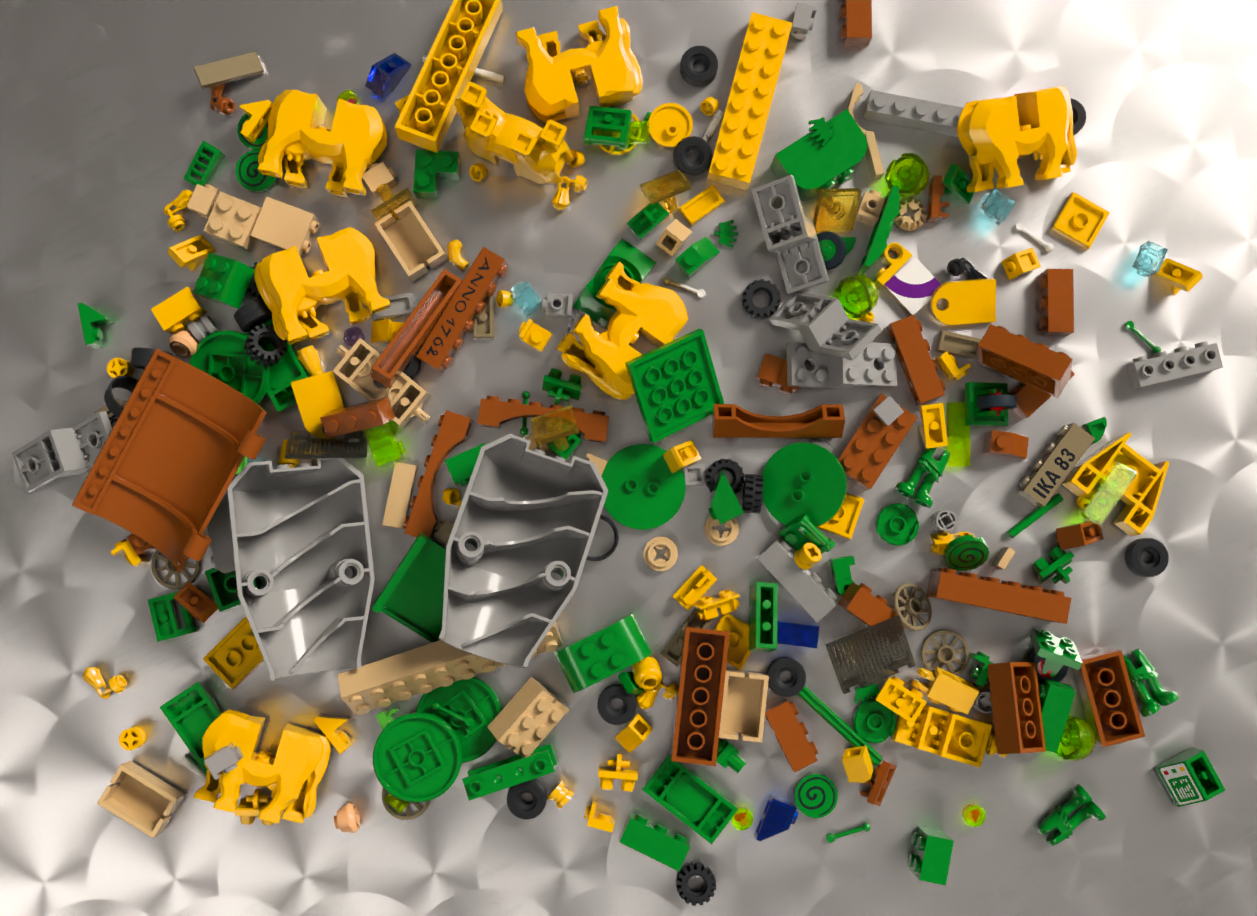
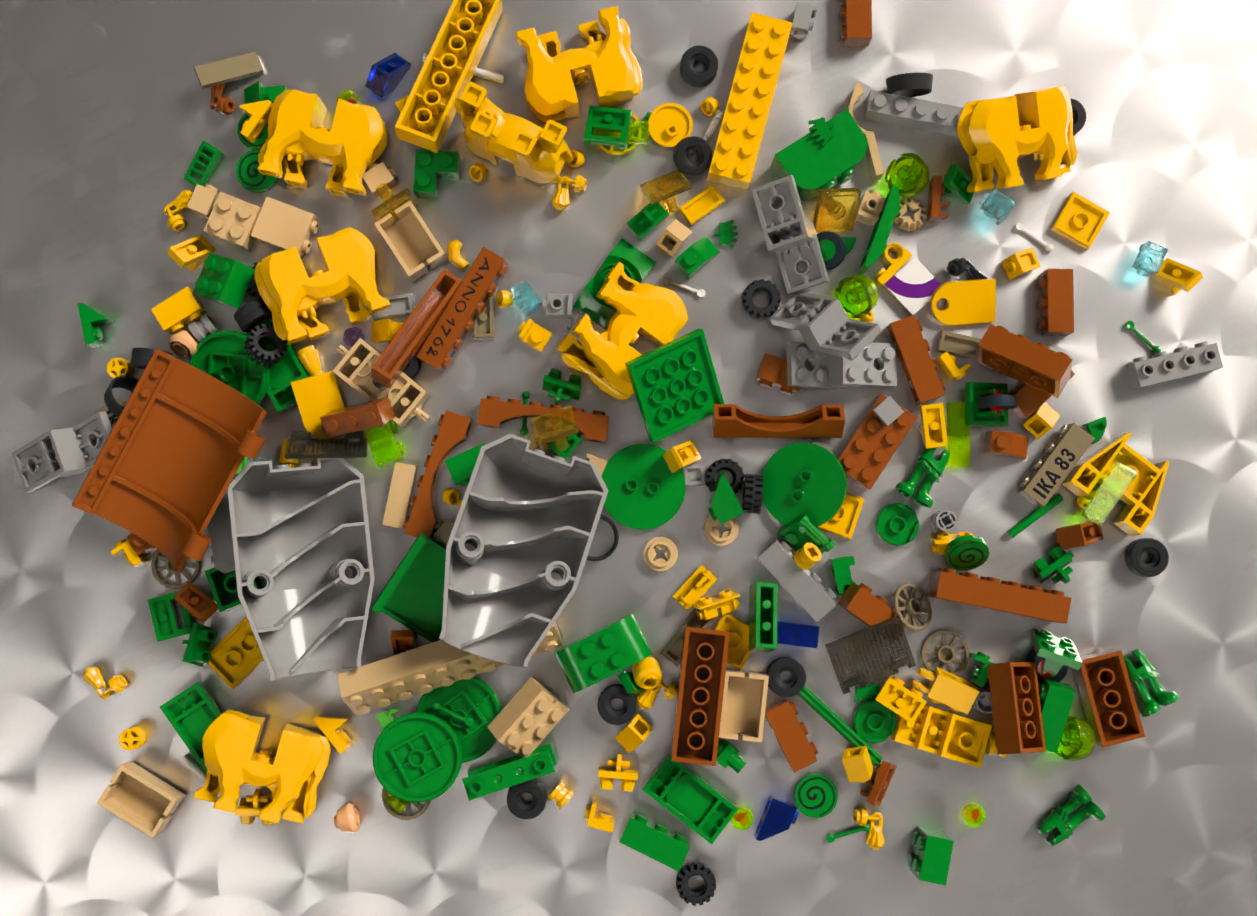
light grey brick [204,742,244,780] -> none
tan tile [992,547,1015,569] -> none
green slope [1155,747,1225,807] -> none
none -> green hips [182,623,218,667]
none -> green slope [244,81,287,104]
none -> dark orange slope [390,630,418,655]
none -> yellow piece [853,808,885,850]
none -> black tyre [886,73,933,97]
none -> yellow brick [1023,402,1060,439]

